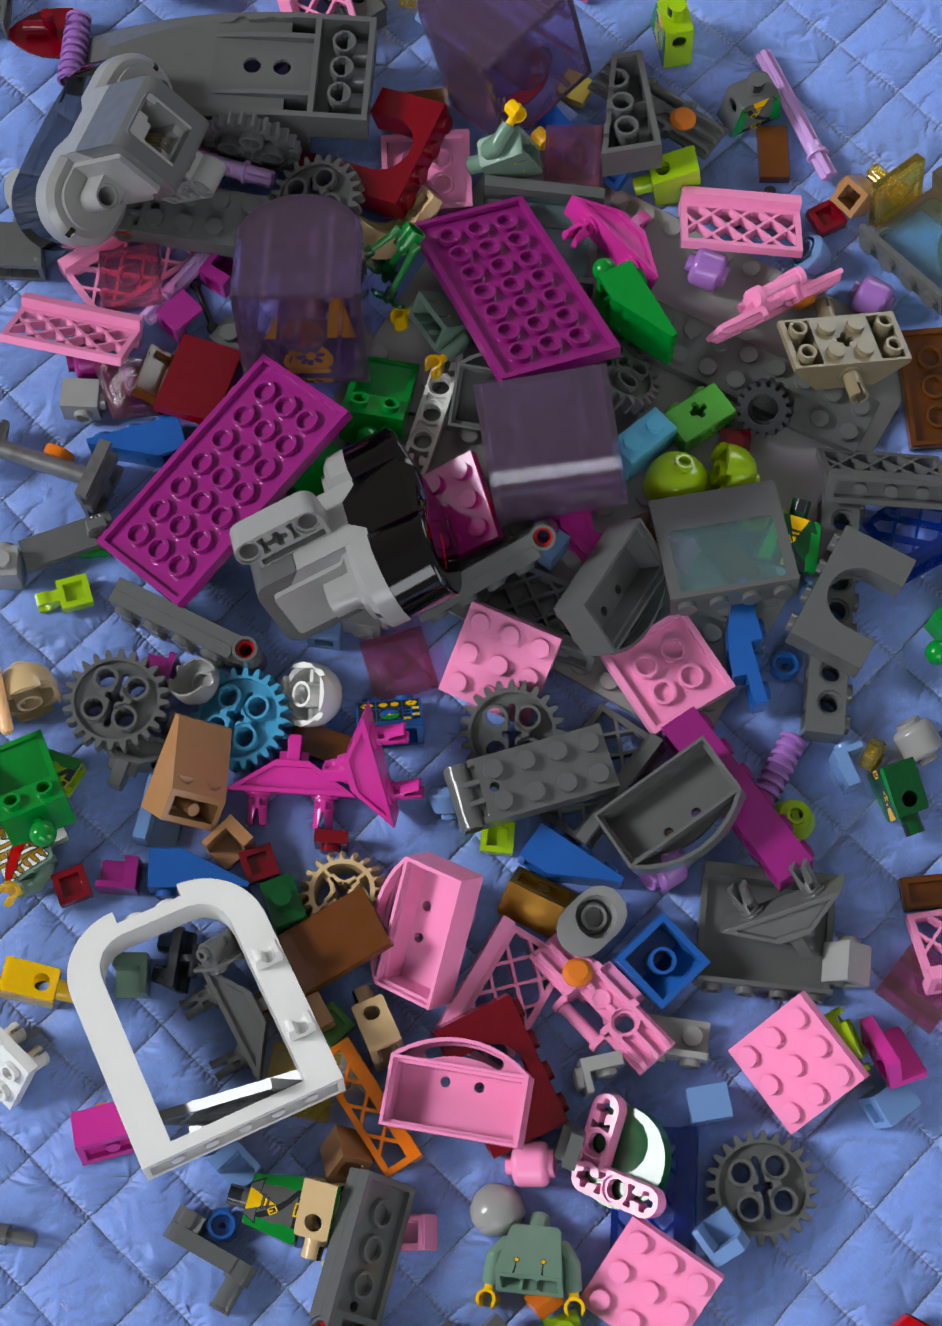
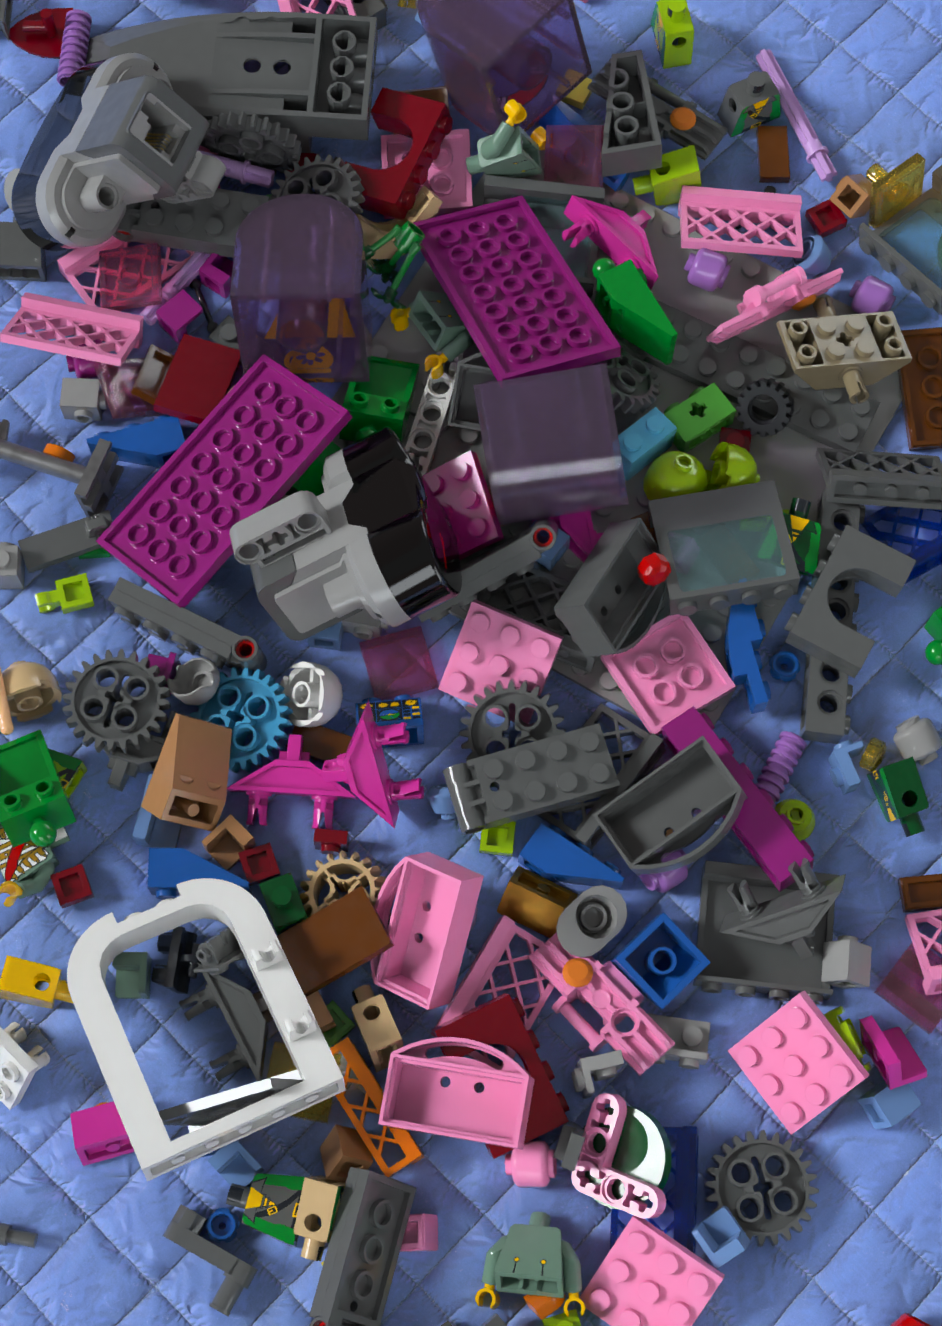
magenta panel [95,855,143,896] -> none
light grey hair [469,1183,526,1237] -> none
medium blue panel [686,1081,734,1127] -> none
none -> red tile [637,552,671,586]

